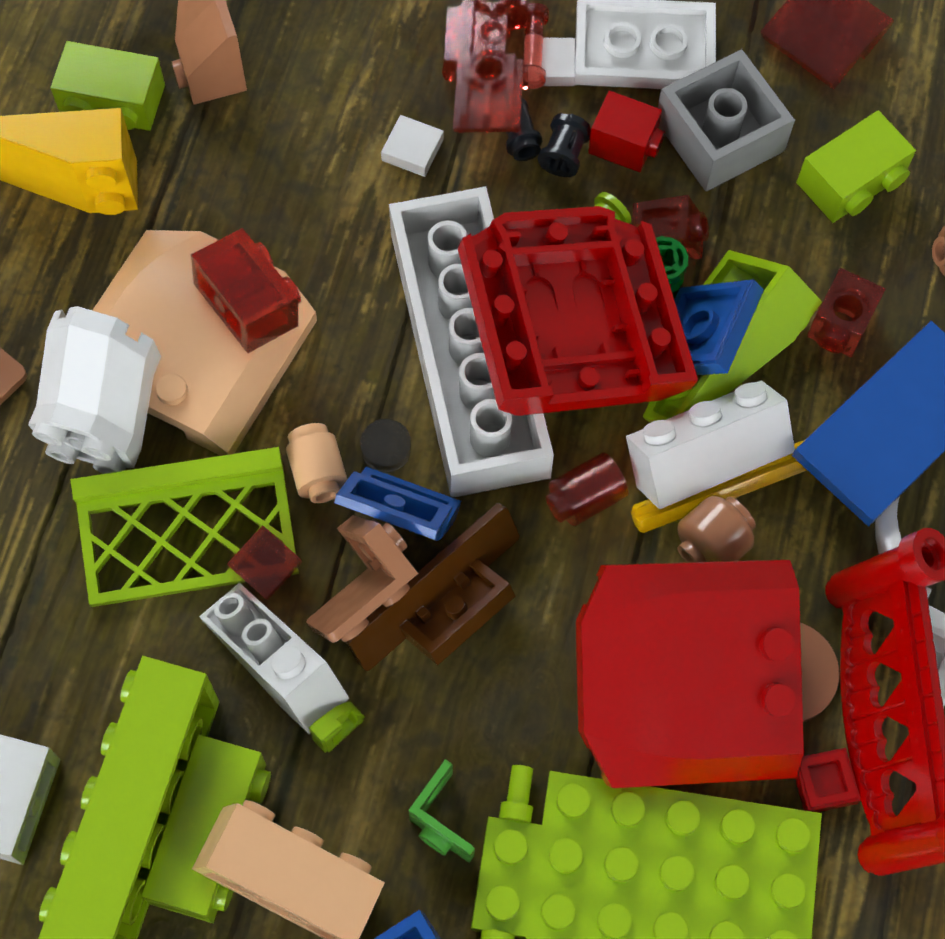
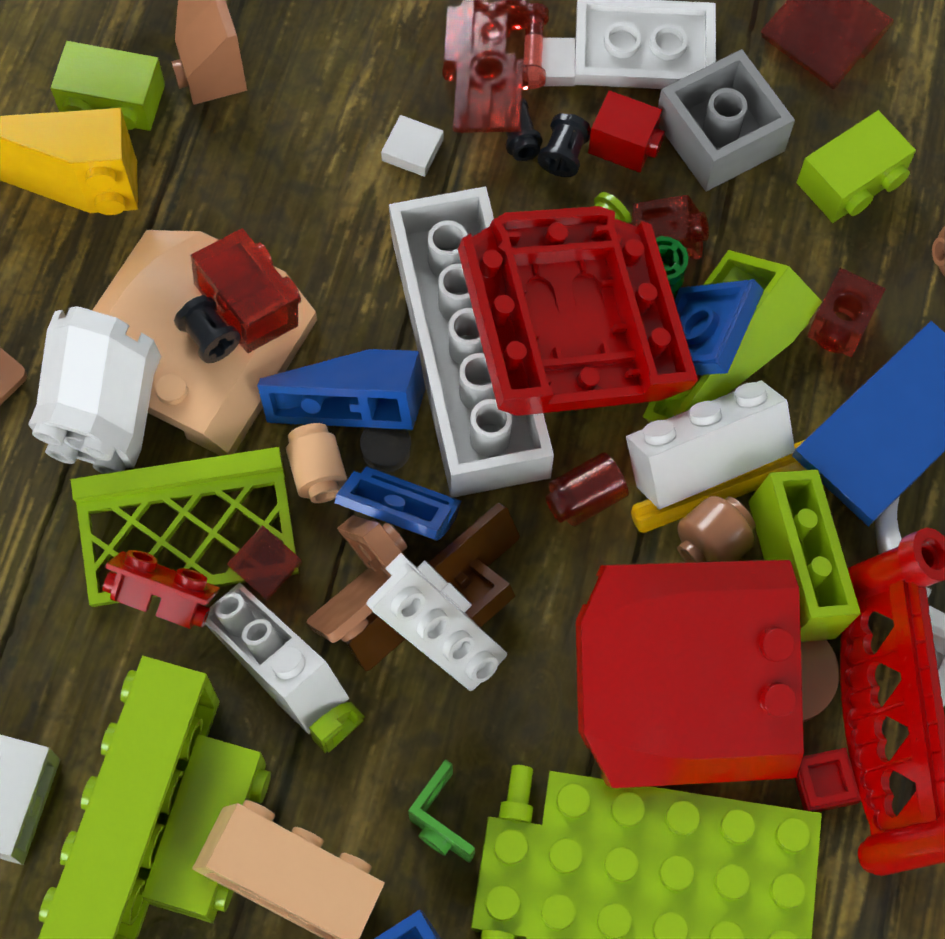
none -> red hinge [102,550,220,629]
none -> black bush [174,295,241,363]
none -> blue slope [257,349,425,430]
none -> white bracket [367,553,507,691]
none -> lime brick [748,470,861,642]

